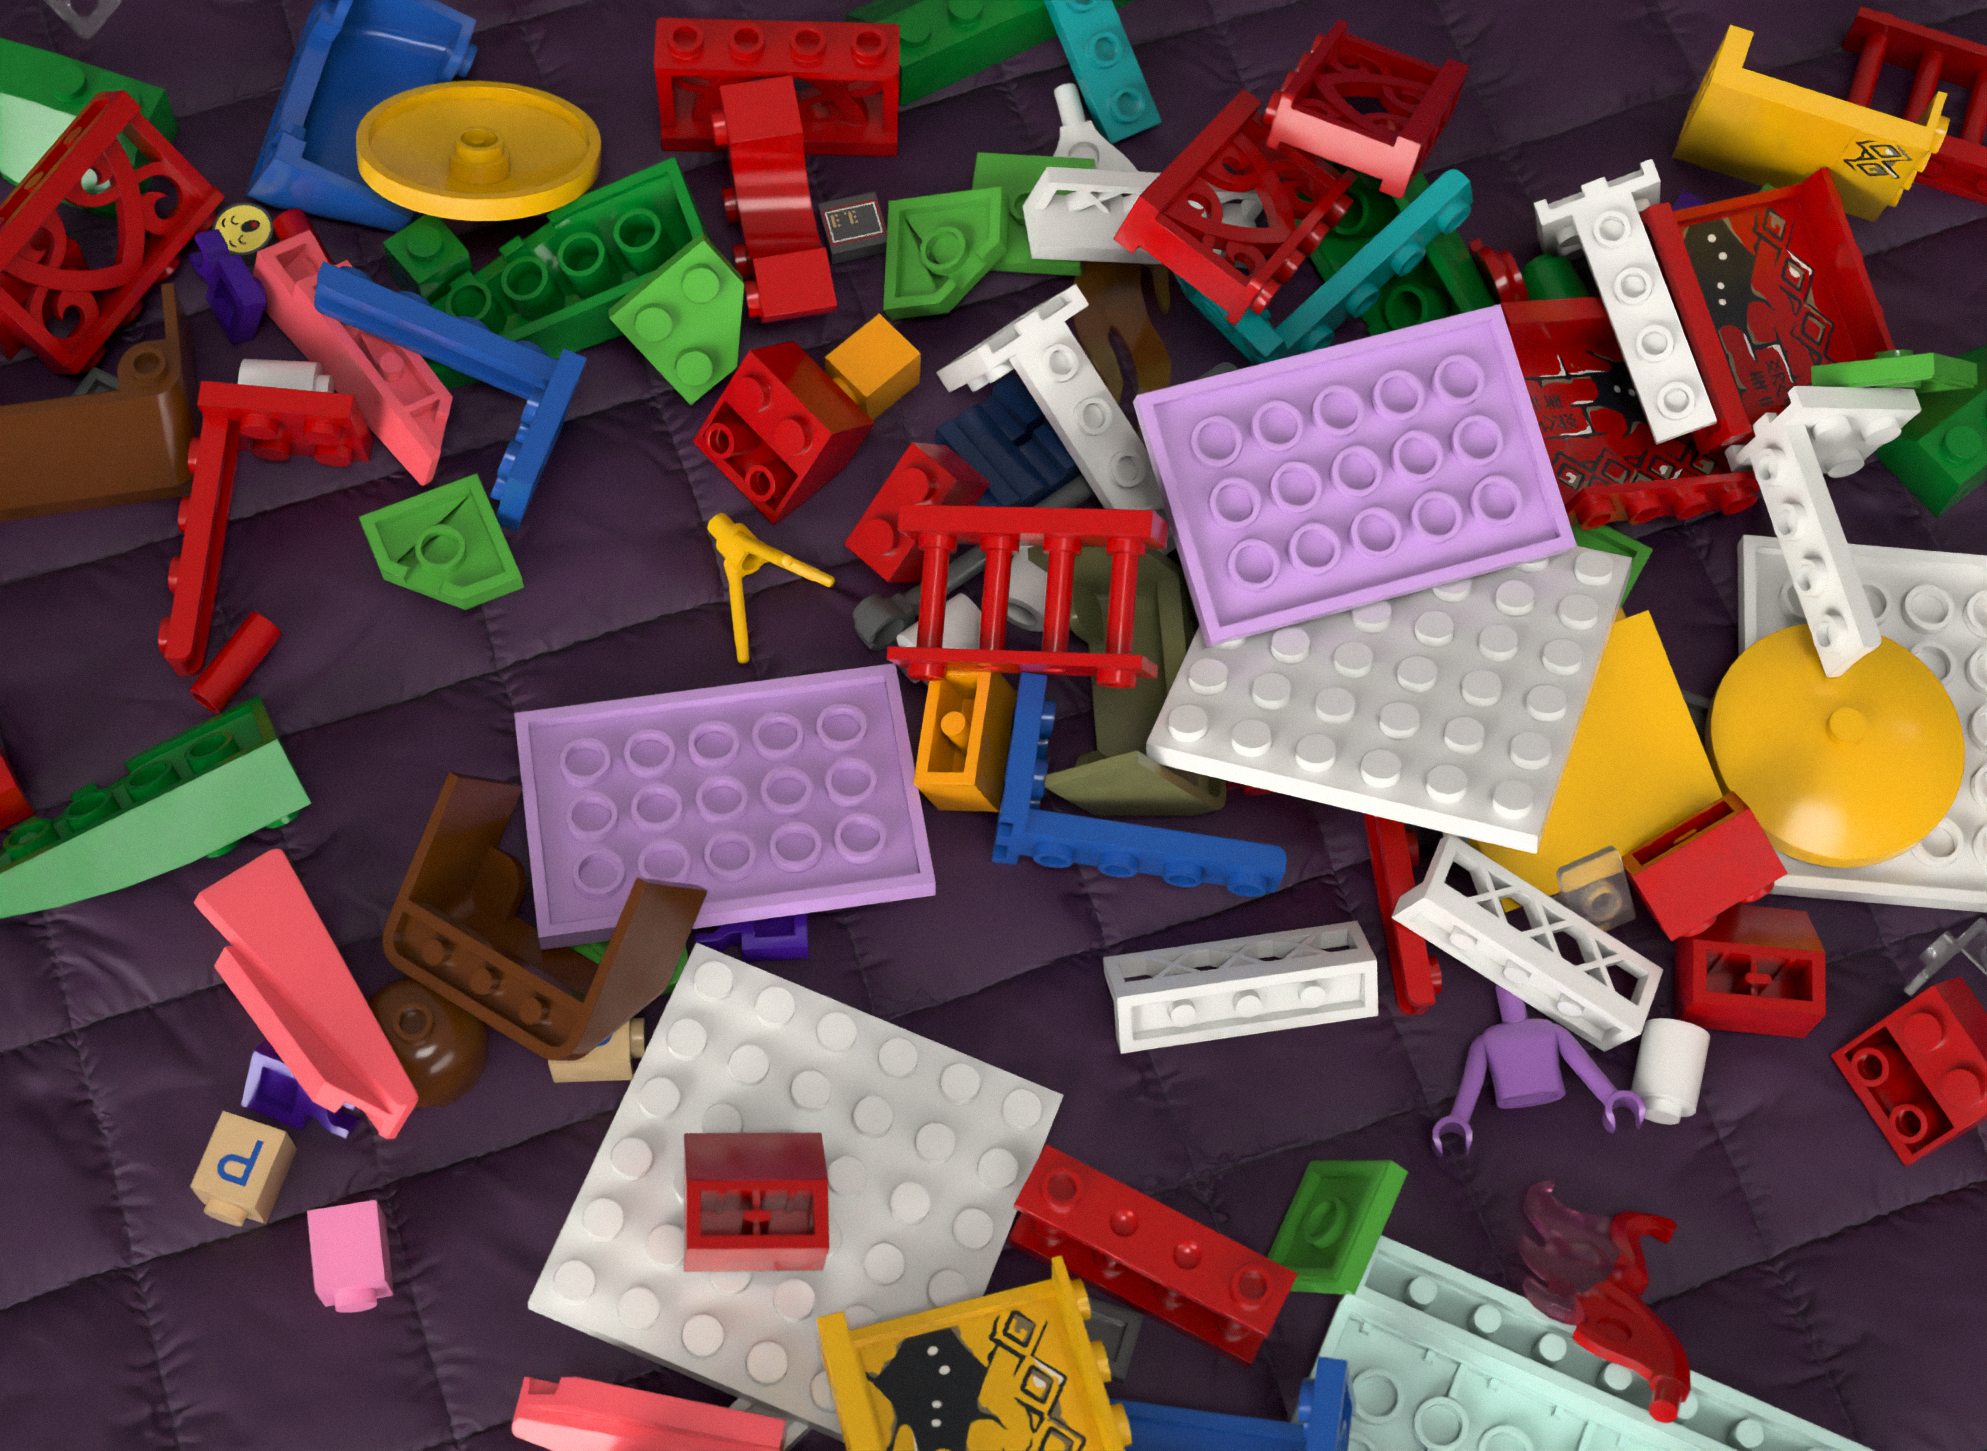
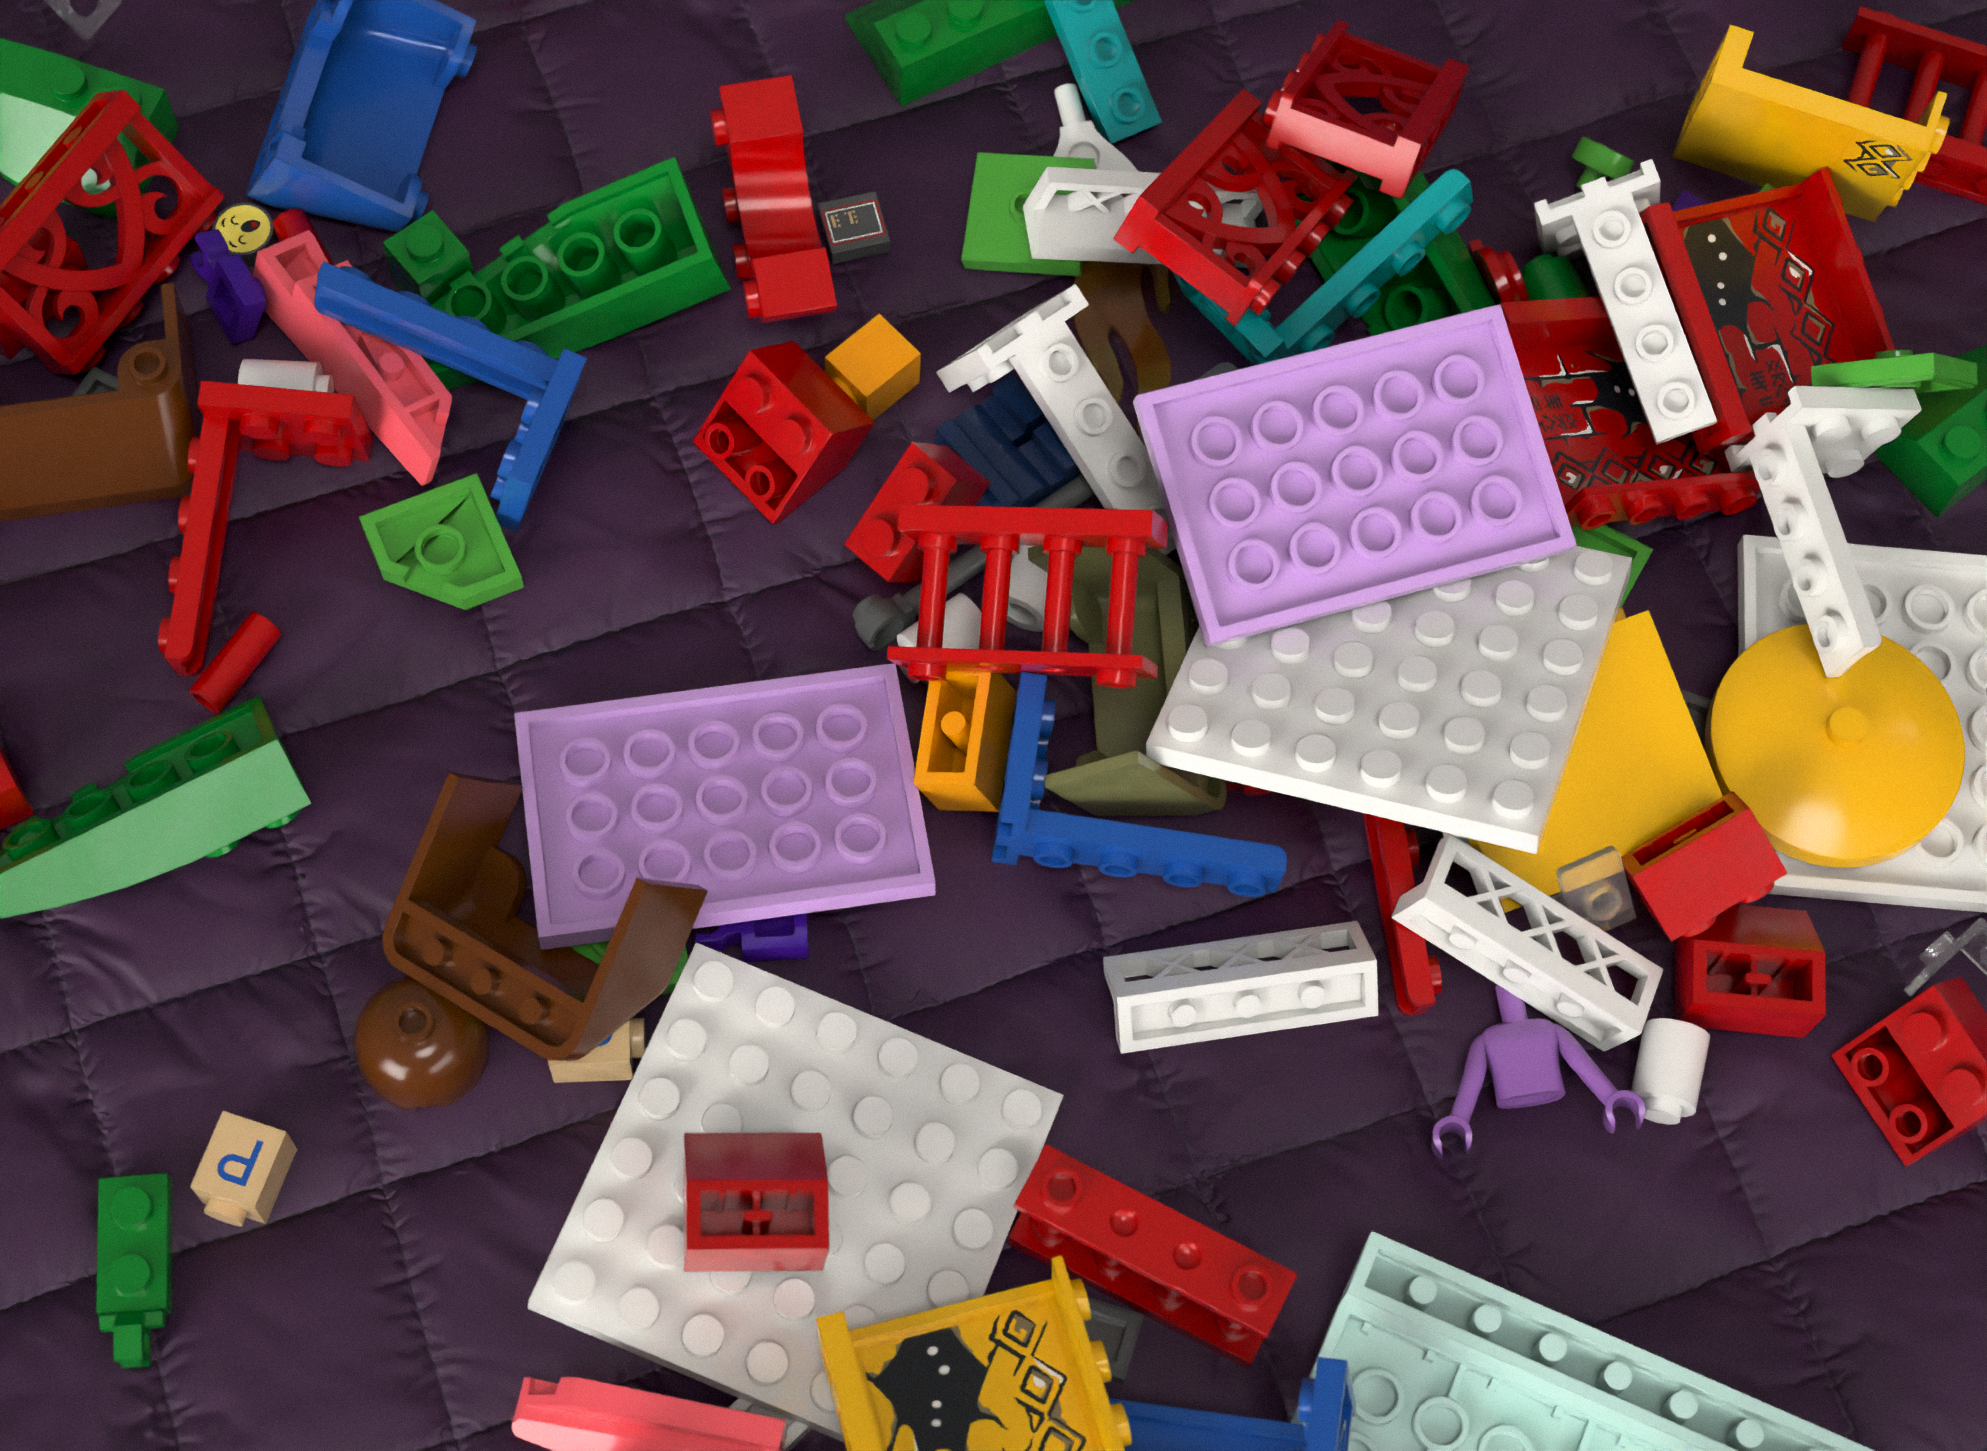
coral wedge [194,849,418,1139] -> none
dark purple plate [241,1038,360,1139] -> none
bright pink brick [307,1200,394,1313] -> none
yellow dish [356,81,601,221] -> none
bright green plate [608,232,744,405] -> none
red fence [654,17,900,157] -> none
yellow plant [707,513,835,664] -> none
bright green plate [883,186,1009,320] -> none
bright green plate [1267,1160,1408,1295] -> none
piece [1518,1180,1691,1423] -> none
none -> green hinge [96,1173,173,1369]
none -> bright green tile [1571,135,1635,189]

